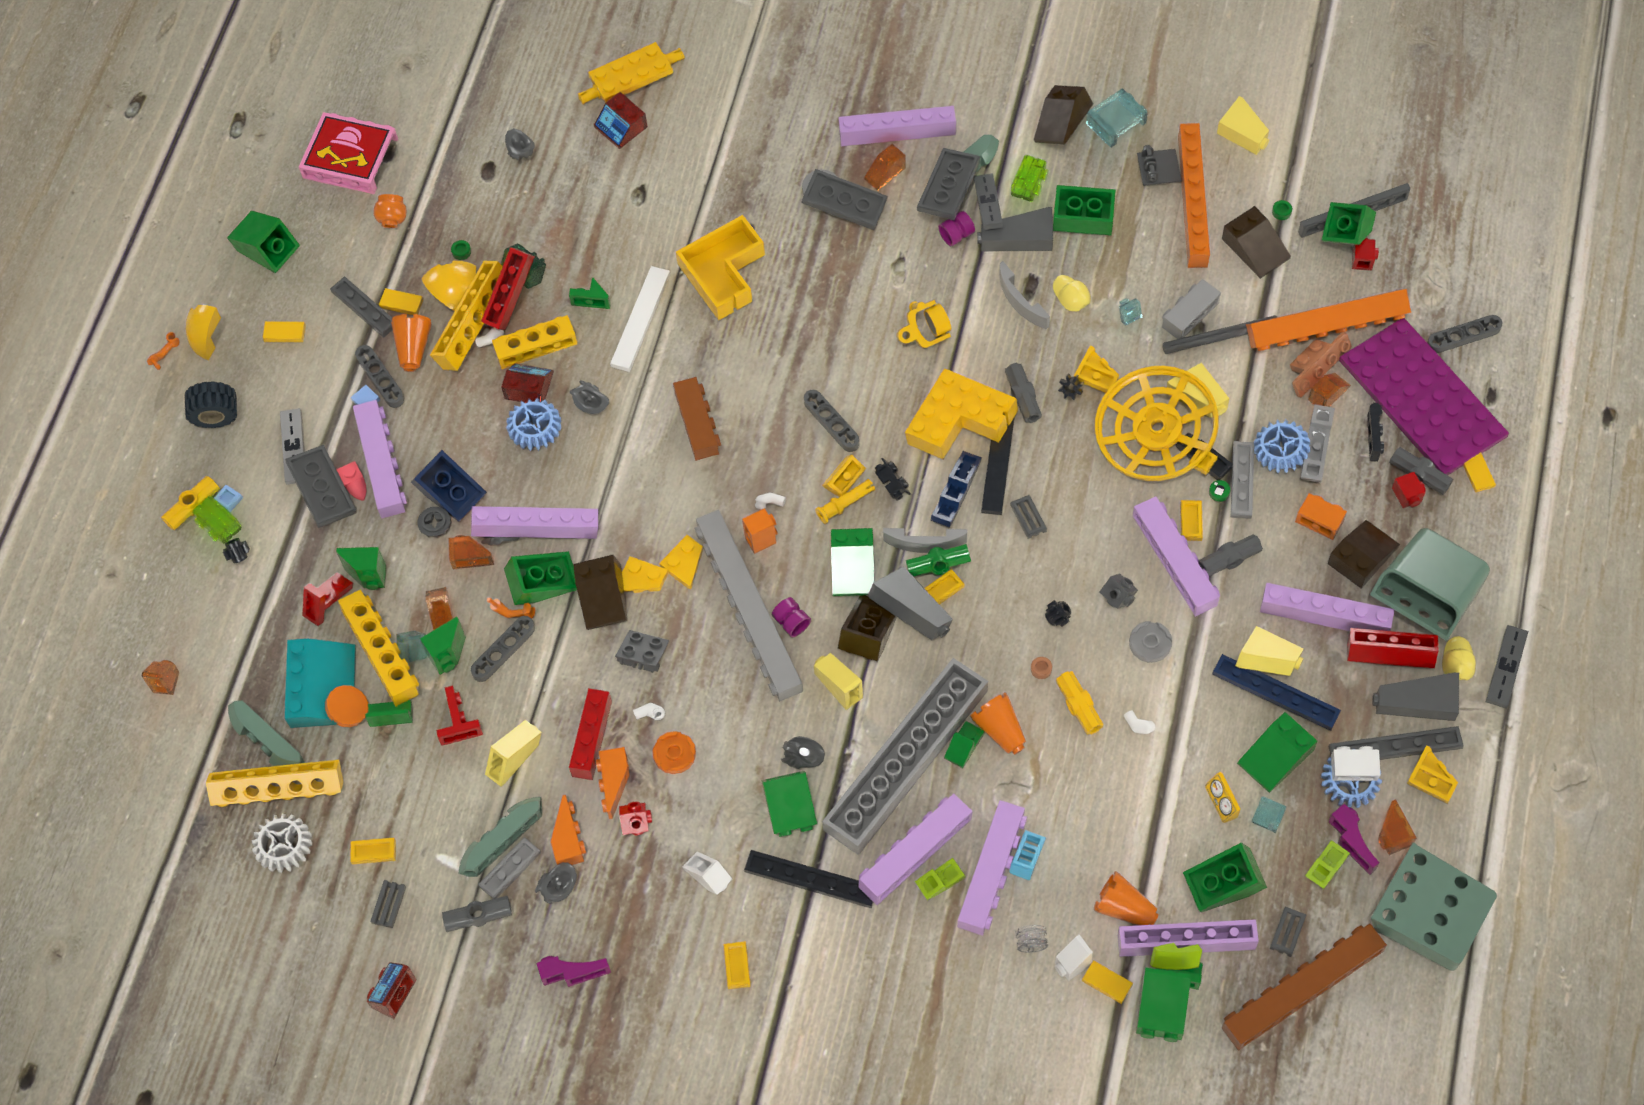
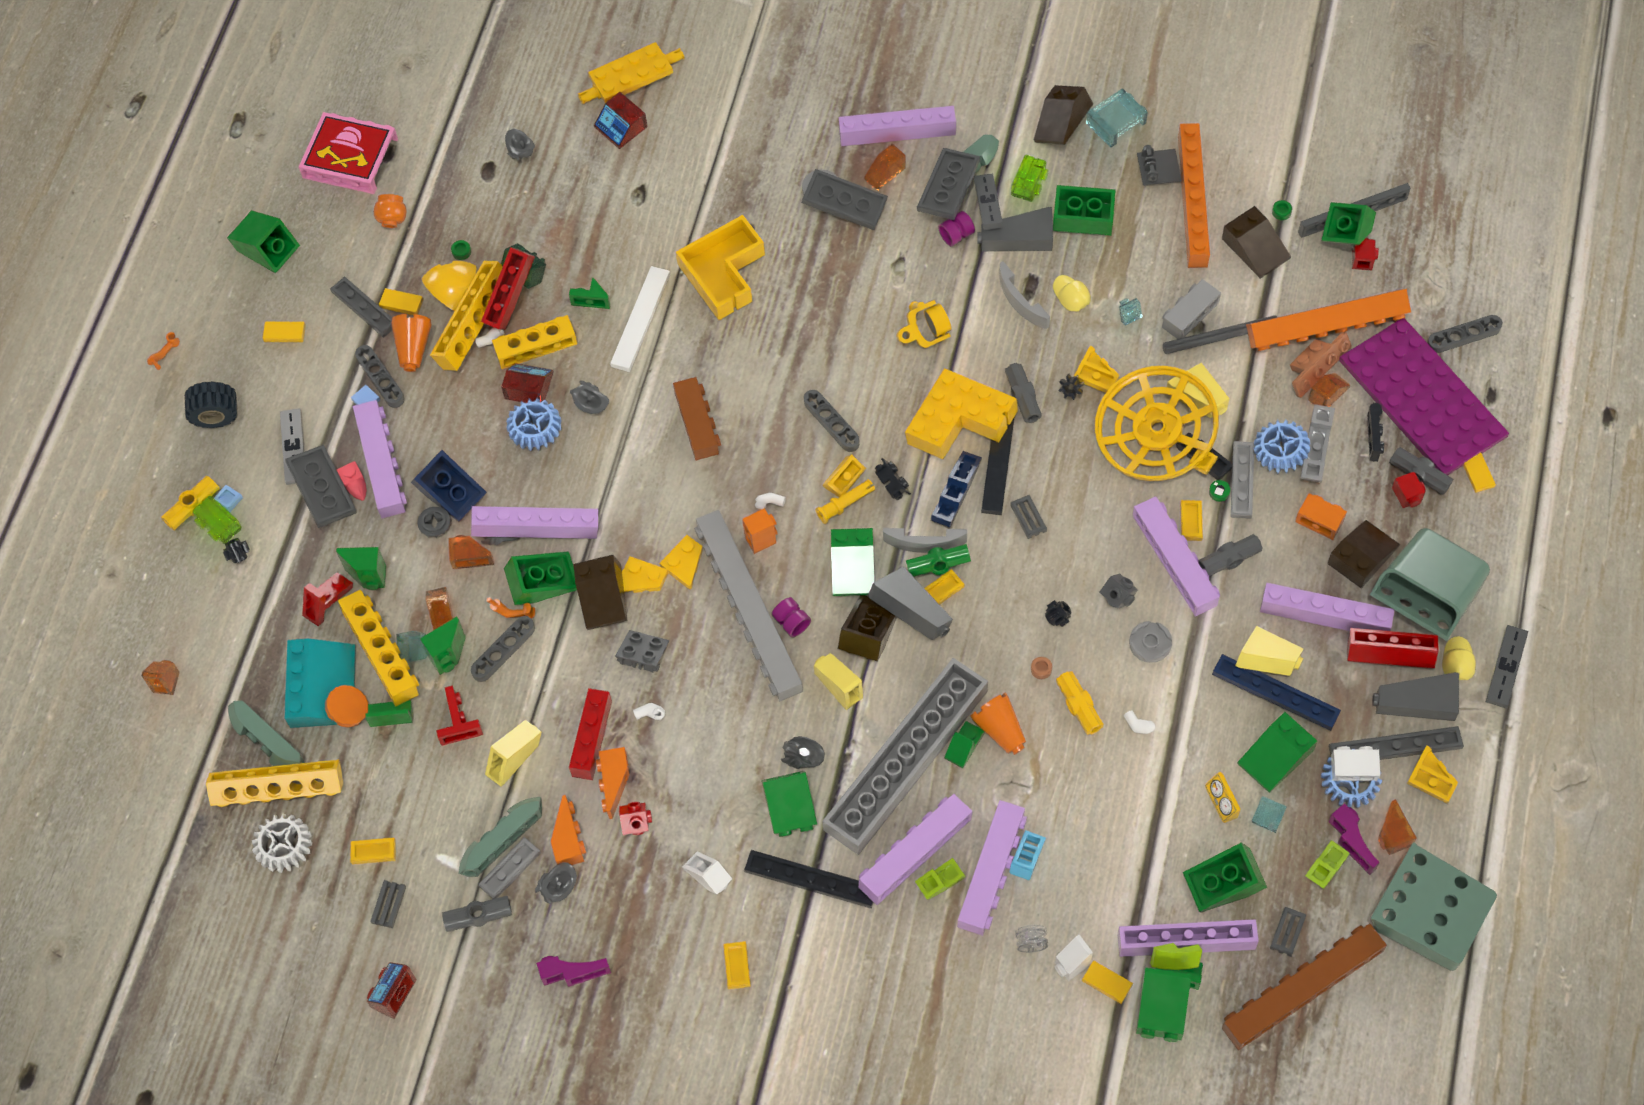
yellow brick [185,305,221,361] -> none
orange tile [652,731,696,774] -> none
orange cone [1093,871,1159,925] -> none
light yellow slope [1217,96,1269,155] -> none

